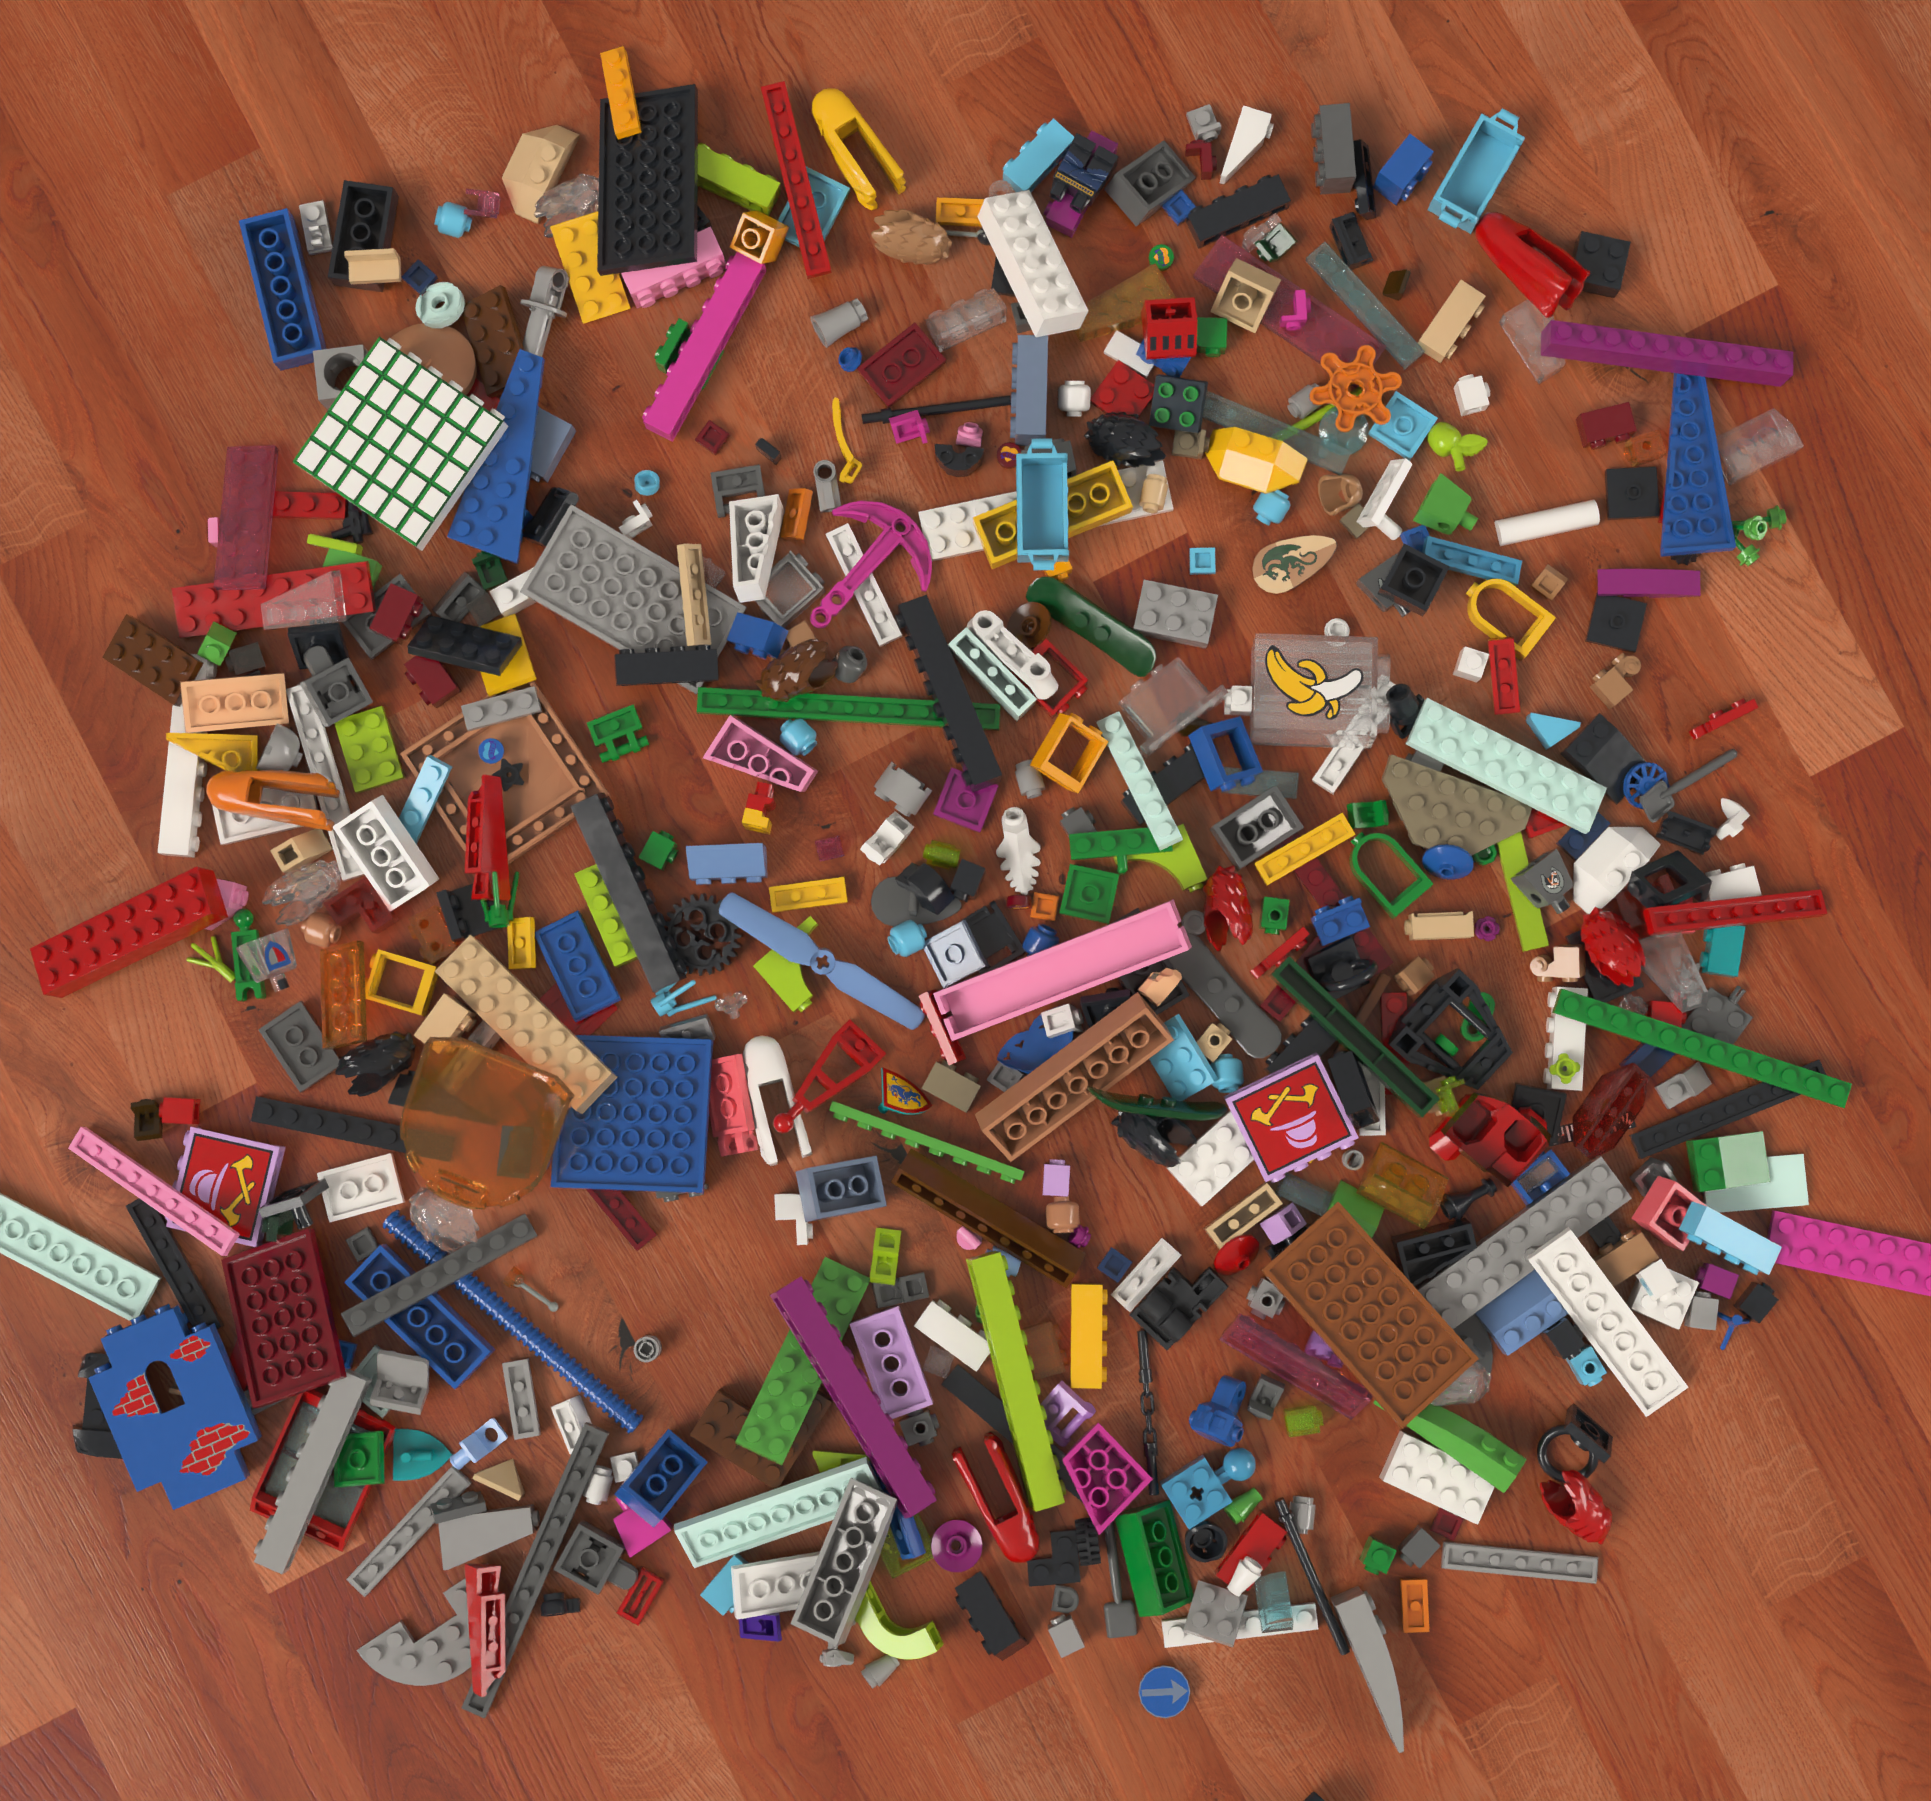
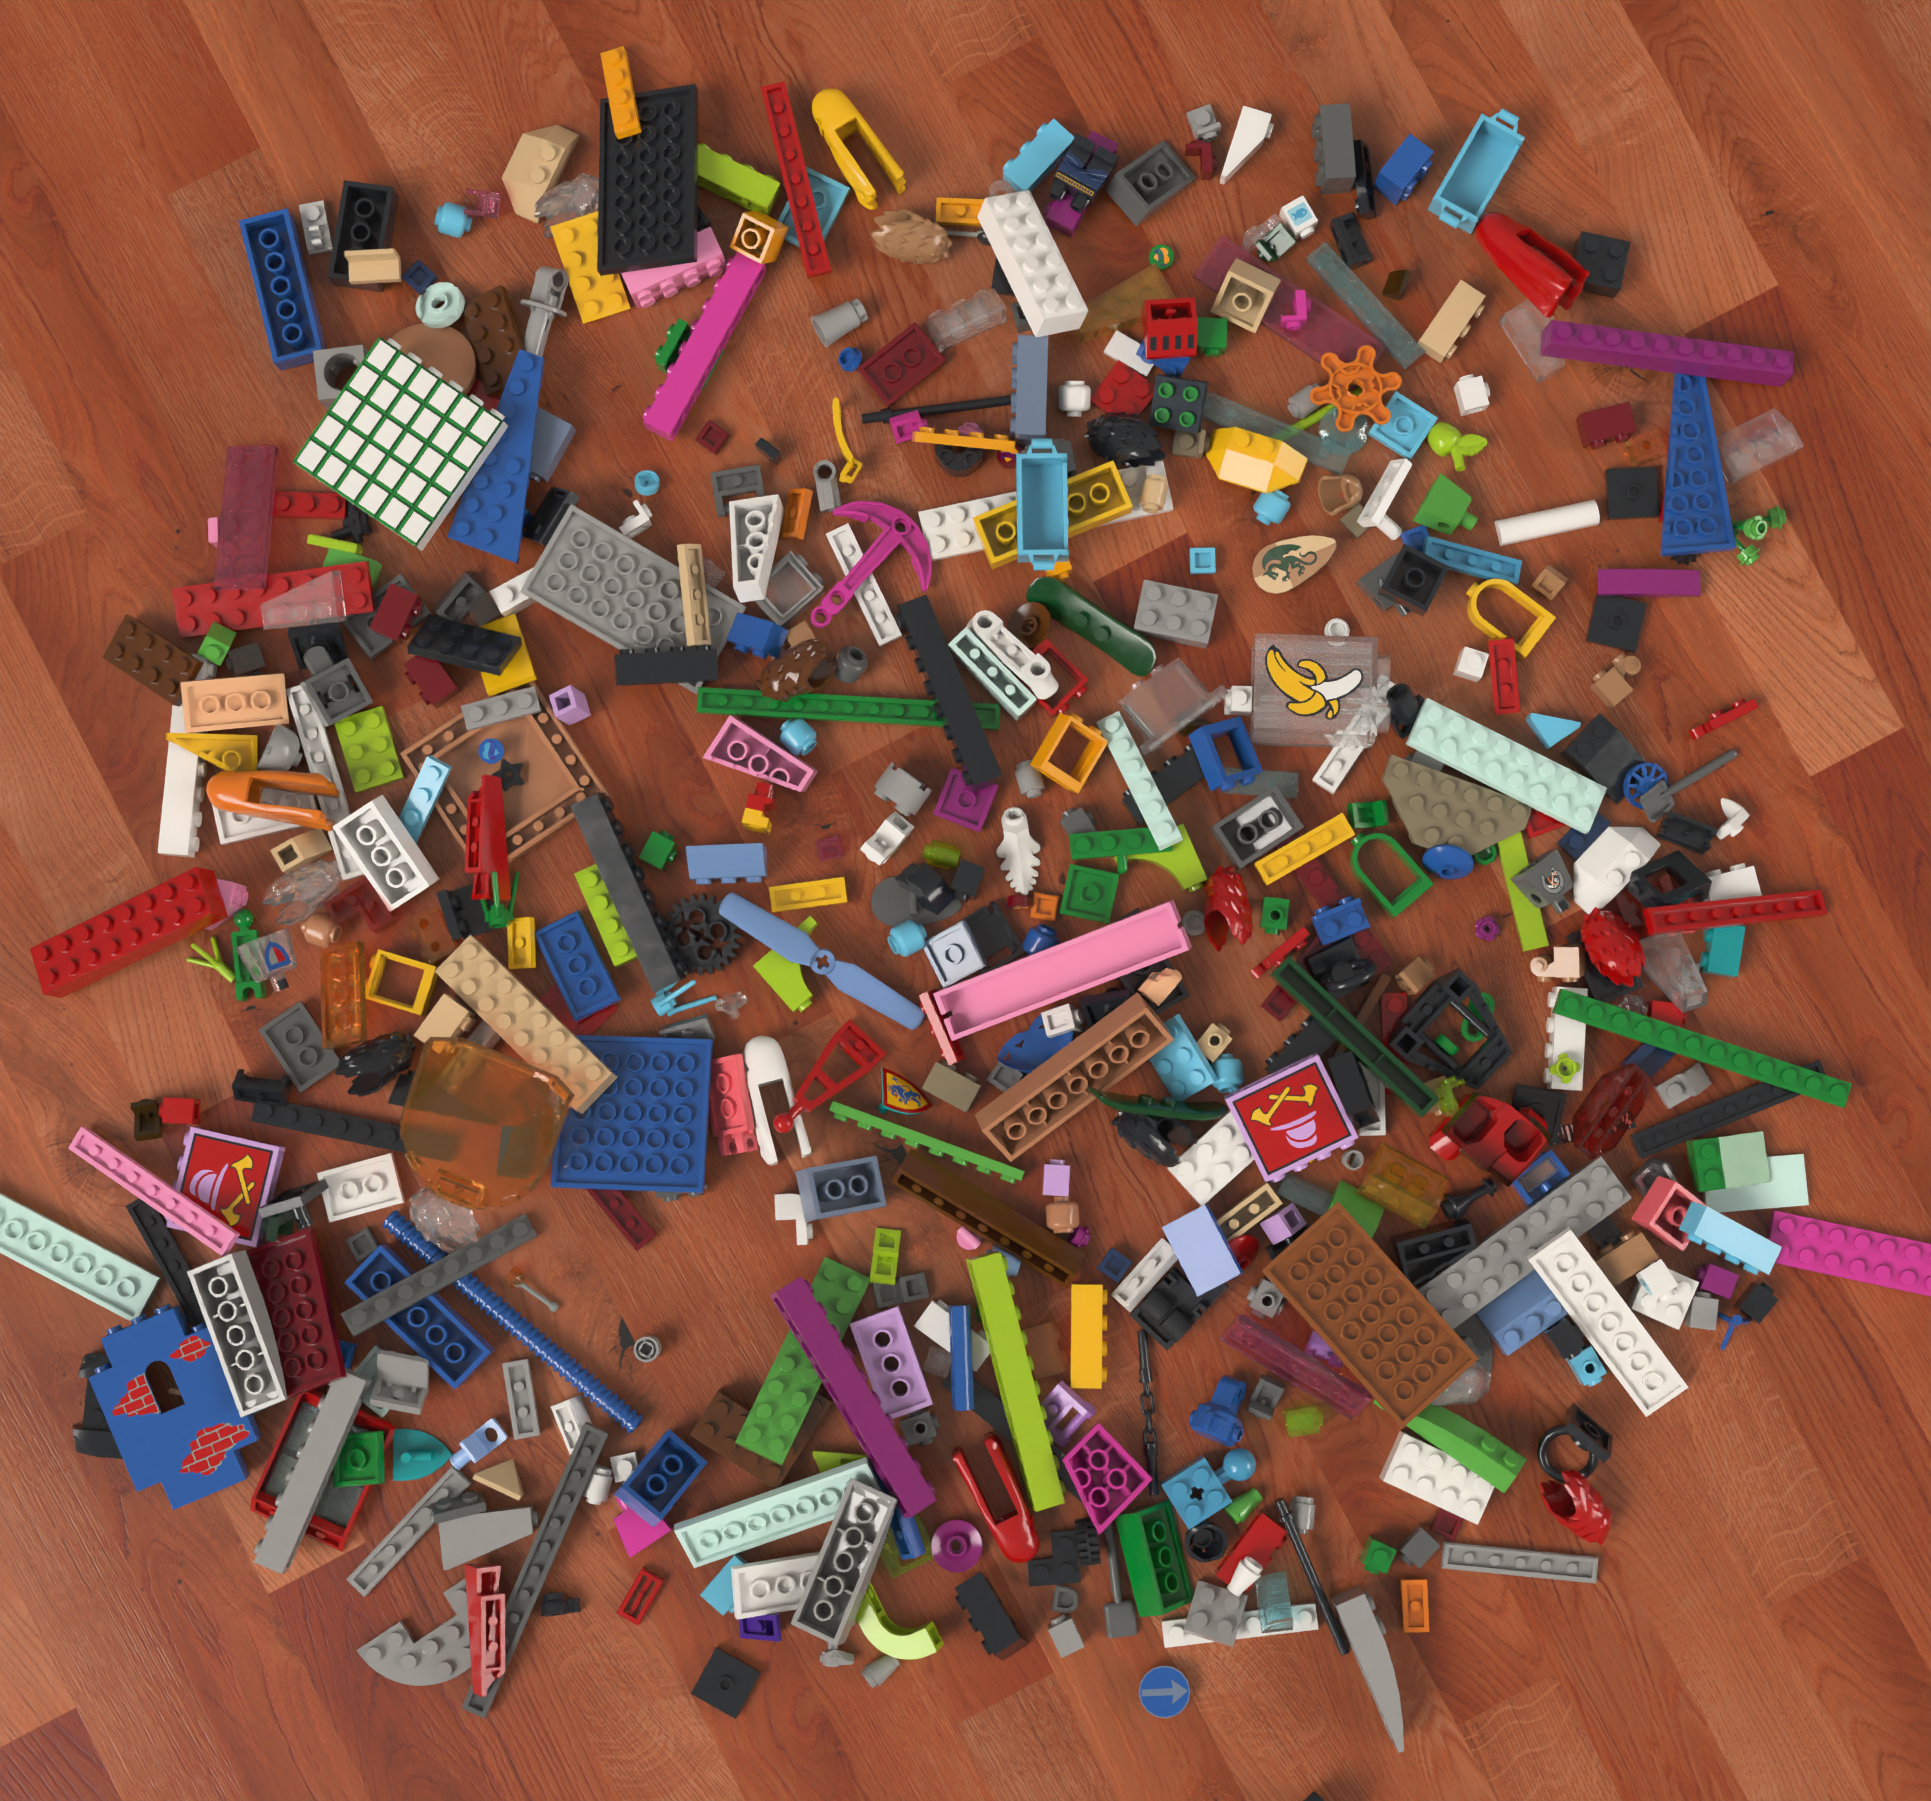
dark green bracket [471,551,508,592] -> none
dark grey brick [553,1520,638,1595] -> none
green plate [587,704,650,763] -> none
blue tile [1162,189,1196,226] -> none
dark grey piece [1168,933,1281,1059] -> none
black brick [1186,174,1291,249] -> none
tan window [1404,911,1474,941] -> none
dark grey plate [1682,986,1753,1061] -> none
none -> light grey slope [187,1250,287,1417]
none -> black hinge [232,1069,292,1107]
none -> lavender brick [549,685,591,726]
none -> black plate [691,1646,761,1719]
none -> light orange plate [912,427,1015,452]
none -> blue brick [949,1304,974,1411]
none -> tile [1162,1204,1243,1297]
none -> white brick [1279,196,1318,239]

